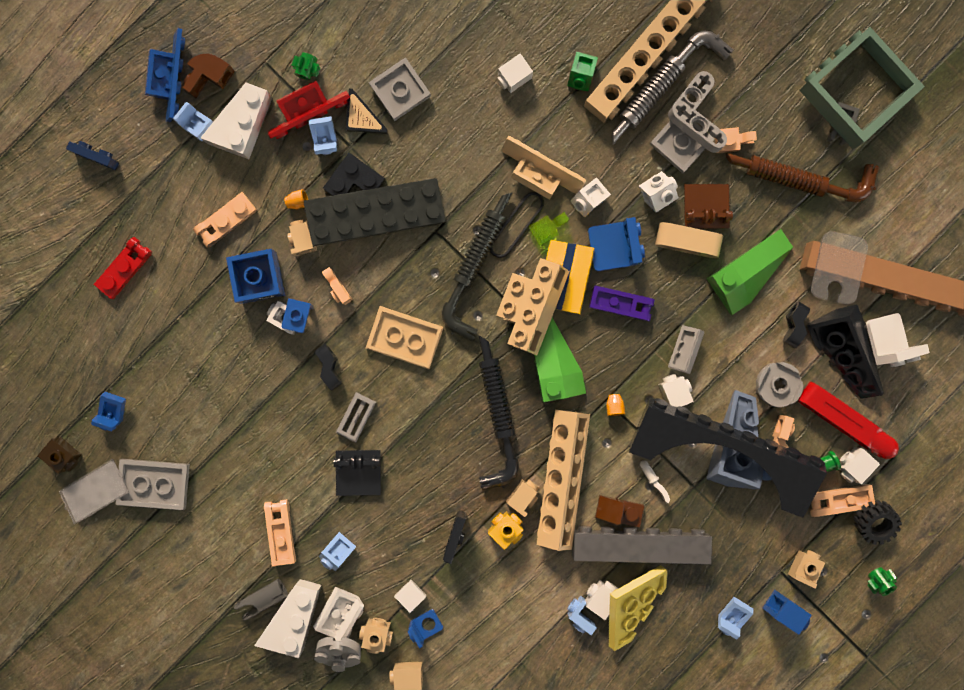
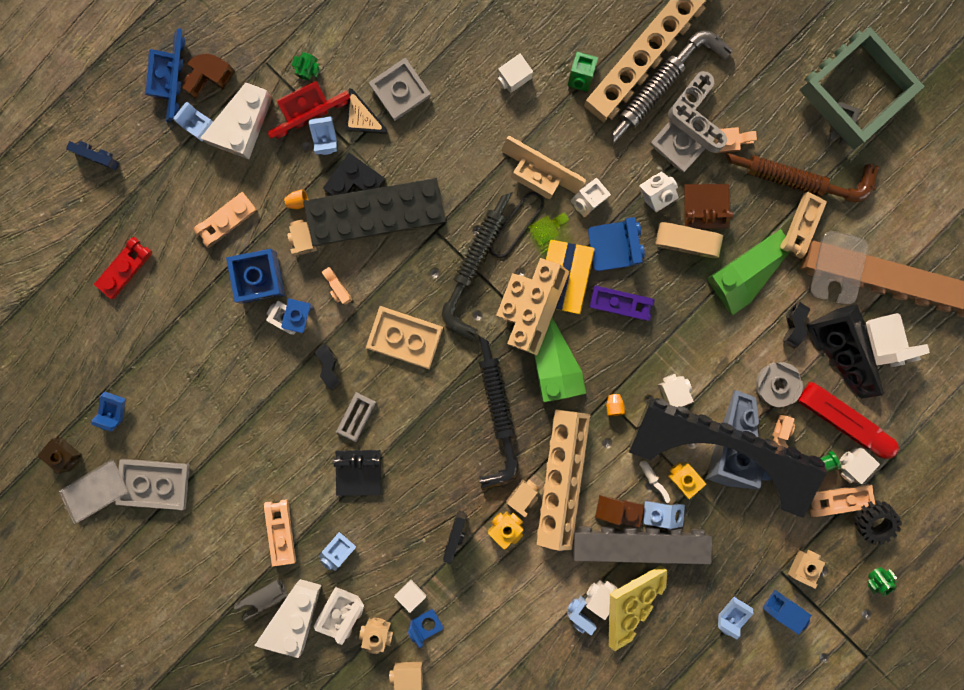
light grey plate [314,637,361,672] -> none
light grey plate [668,325,704,374] -> none
none -> light blue bracket [643,501,685,529]
none -> yellow brick [668,462,706,499]
none -> tan plate [780,192,827,259]

